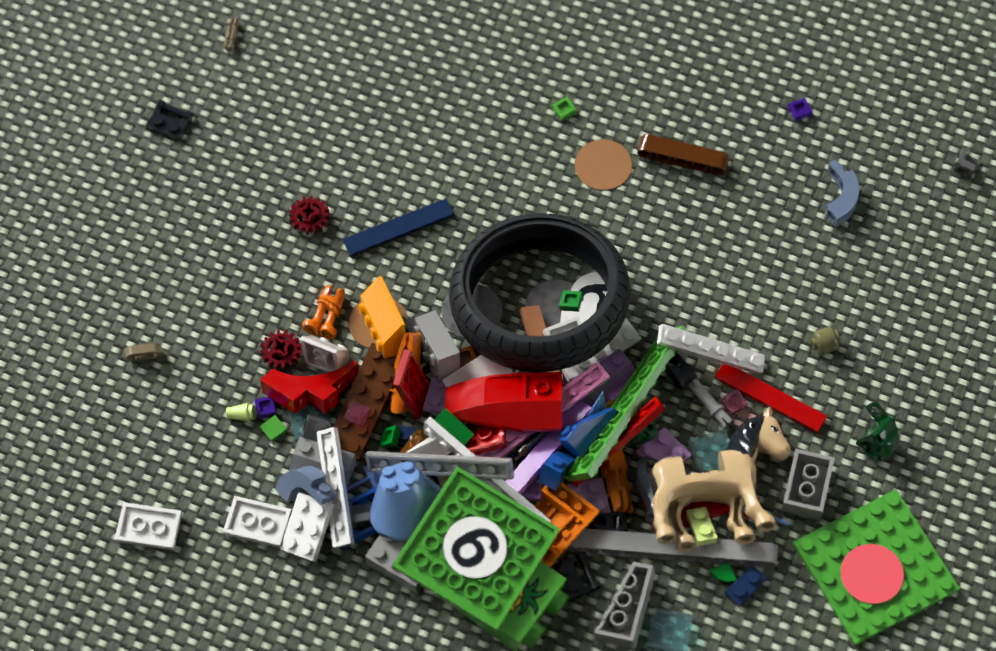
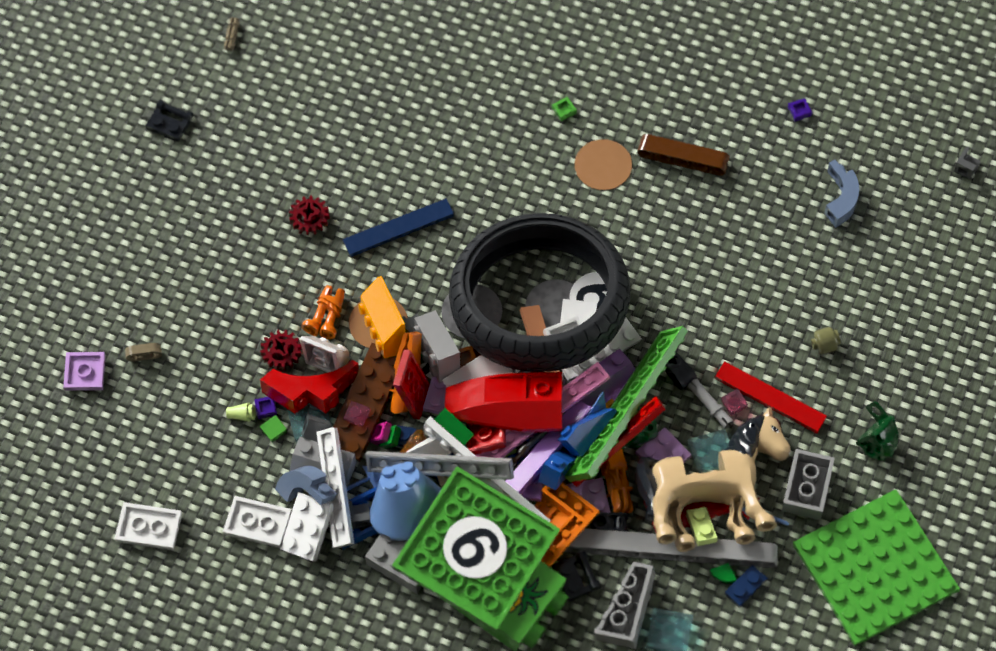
green tile [559,290,583,312] -> none
white plate [657,324,765,375] -> none
coral sticker [841,544,904,603] -> none
none -> lavender plate [63,352,106,391]
none -> dark pink tile [371,422,392,445]

